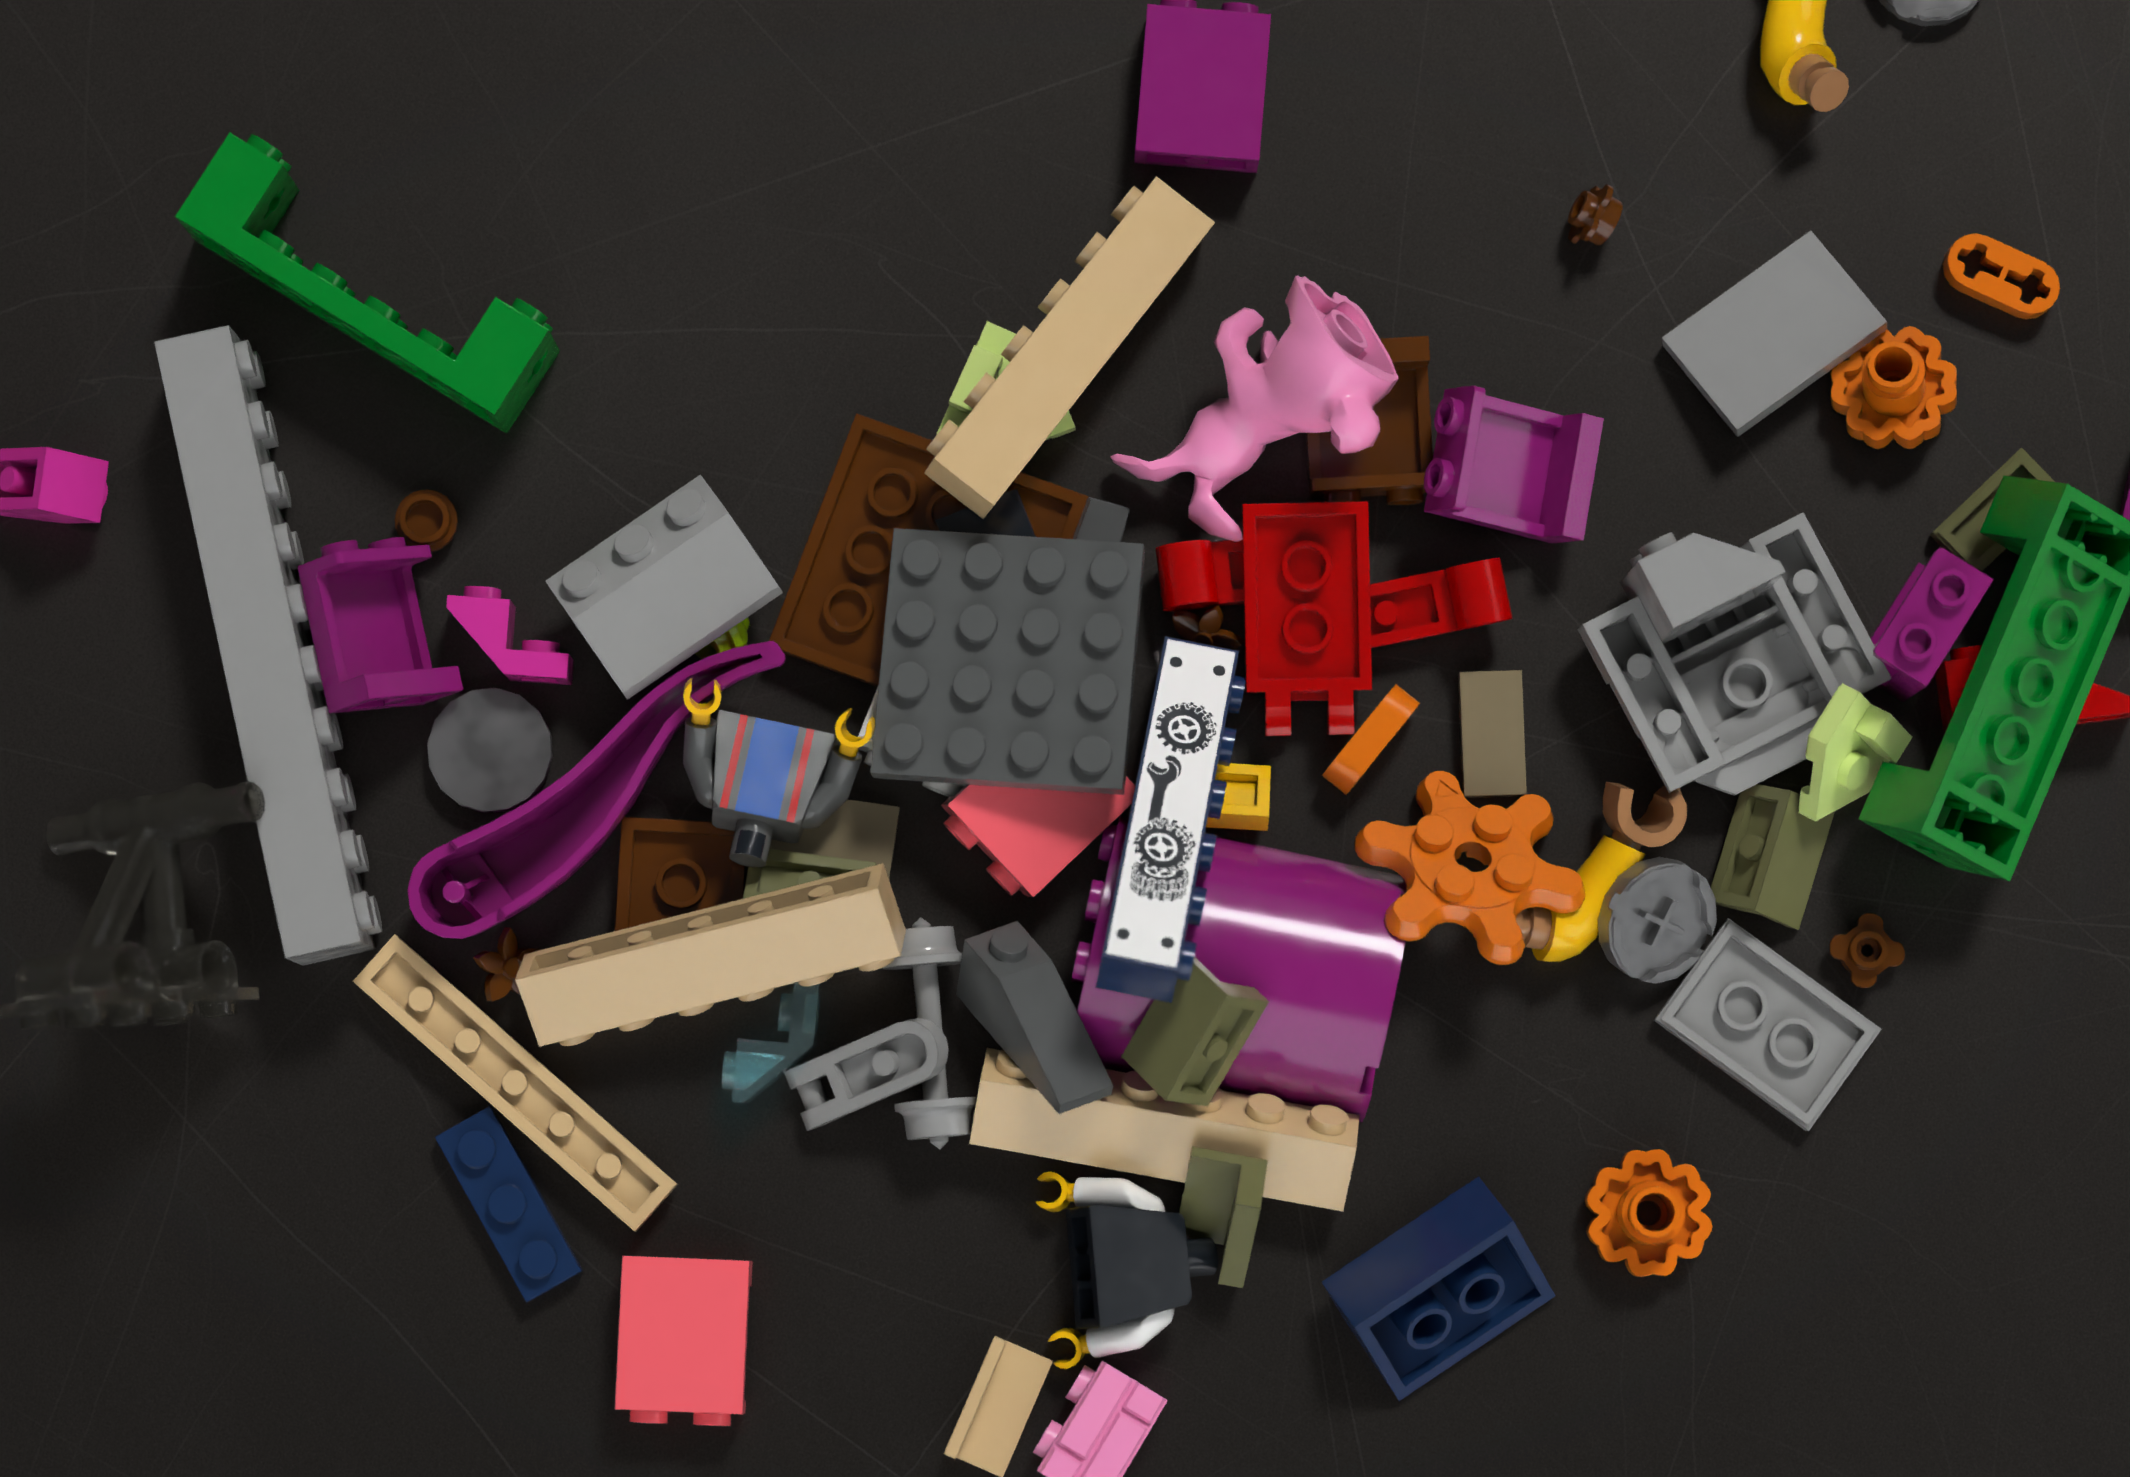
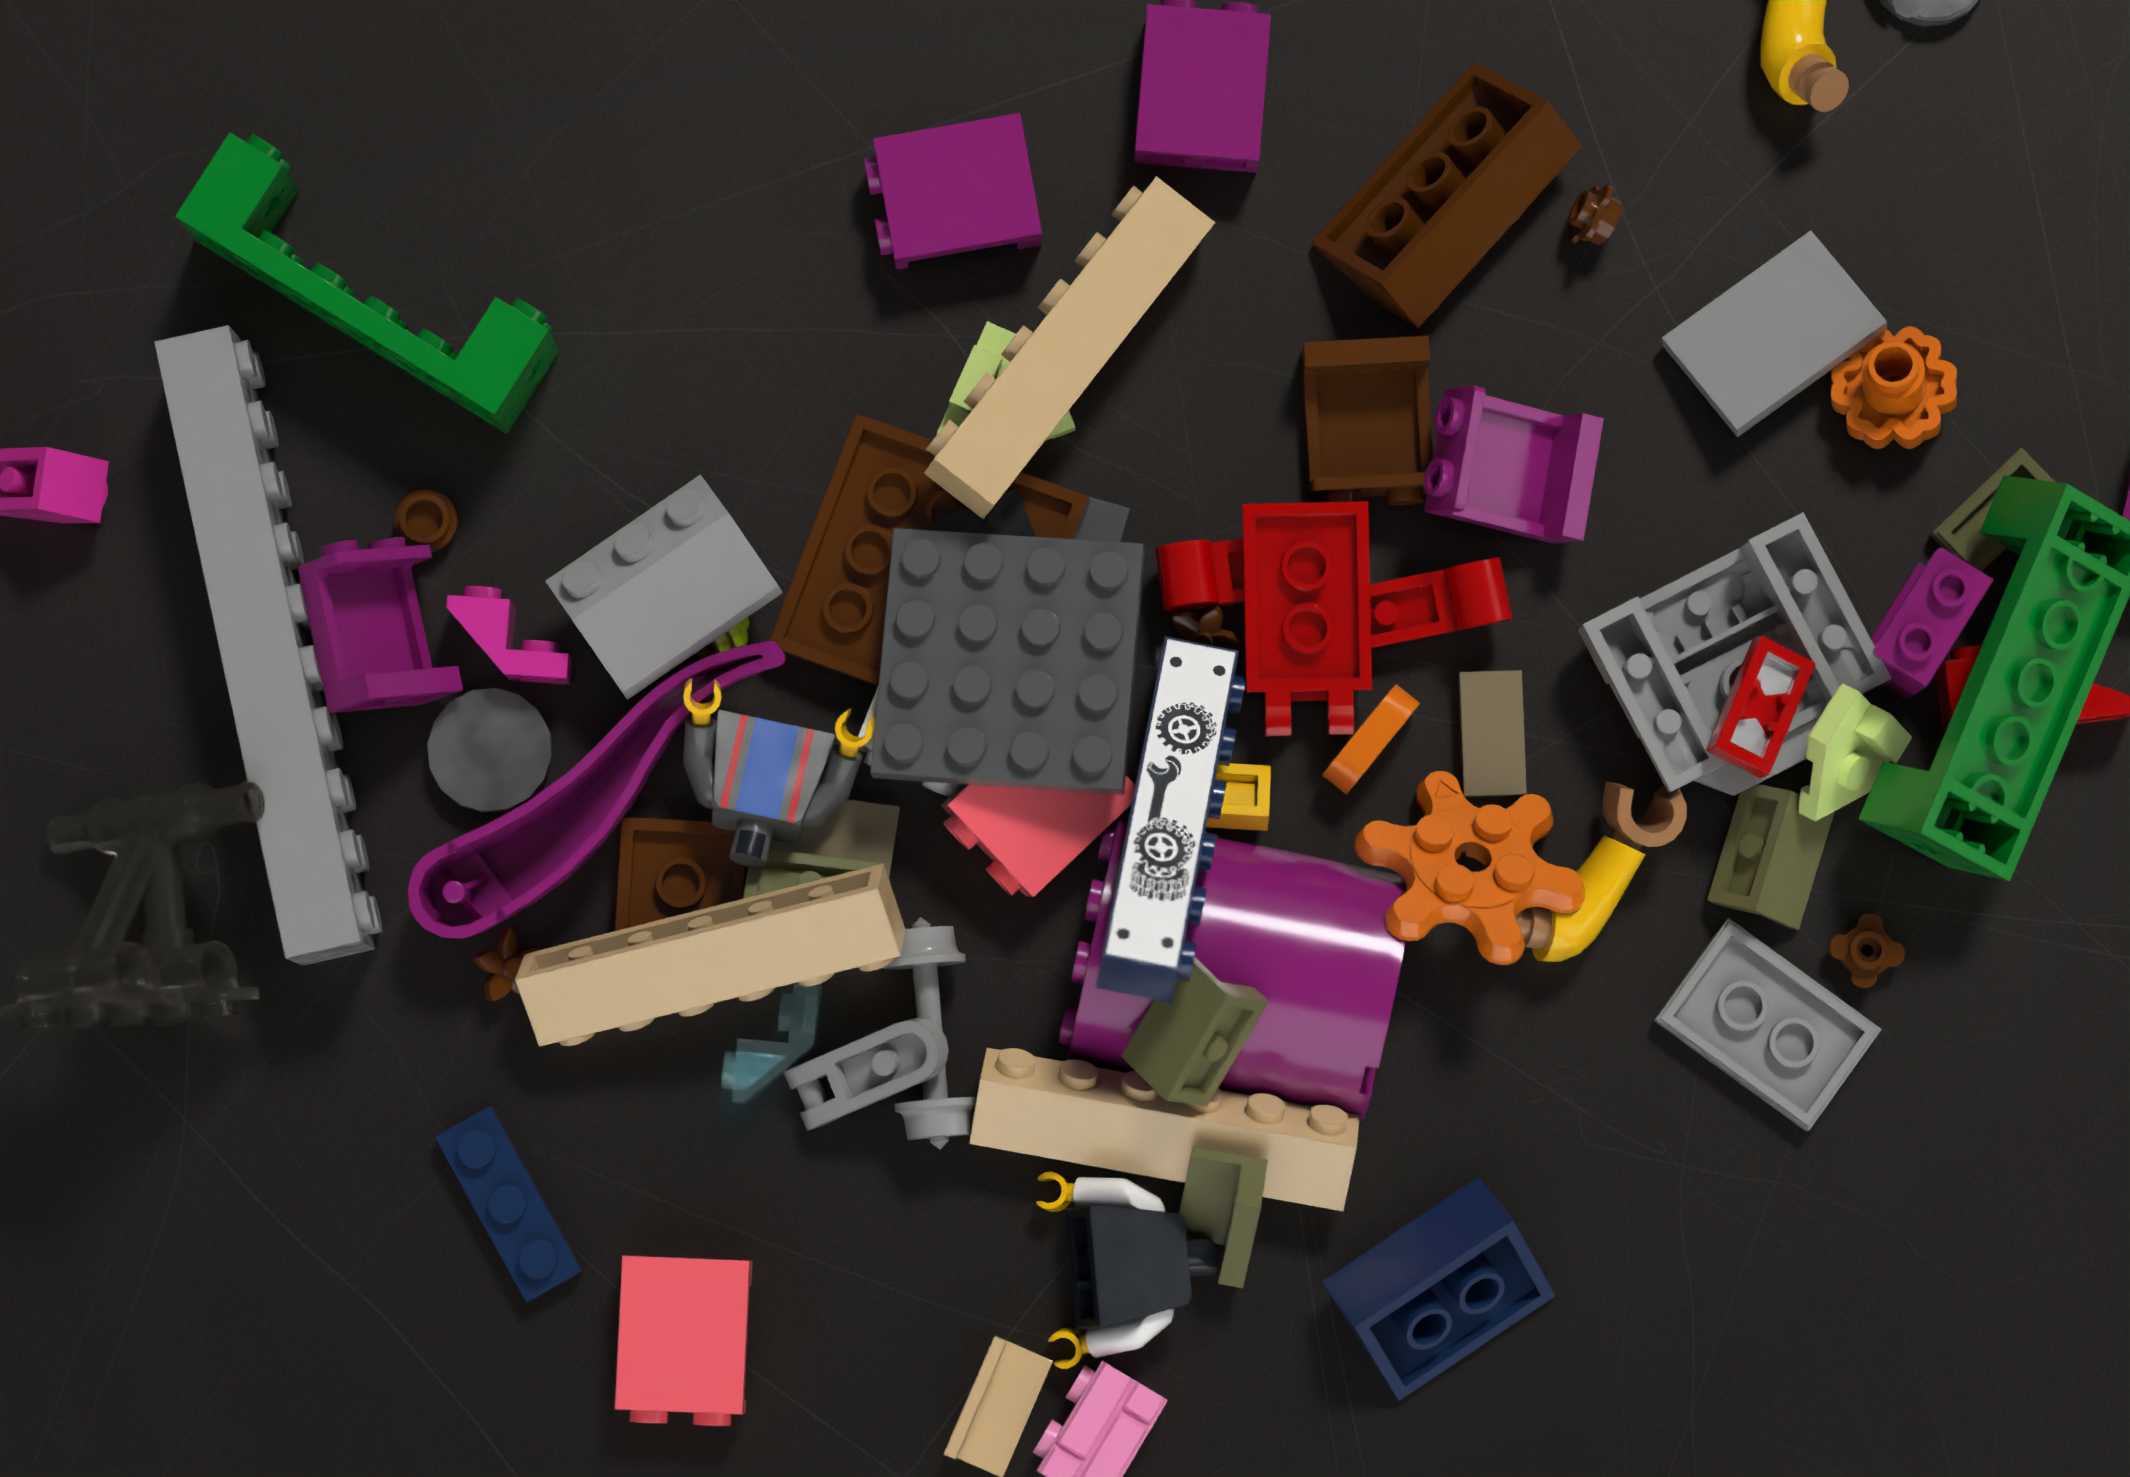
tan plate [353,934,678,1232] -> none
dark grey slope [956,921,1113,1114] -> none
bright pink animal [1110,275,1399,542] -> none
orange plant [1585,1149,1713,1277] -> none
flat silver tile [1598,857,1717,984] -> none
light grey slope [1620,532,1785,644] -> none
orange beam [1943,233,2060,319] -> none
none -> magenta panel [864,113,1042,270]
none -> reddish brown slope [1311,62,1582,328]
none -> red piece [1705,635,1816,778]

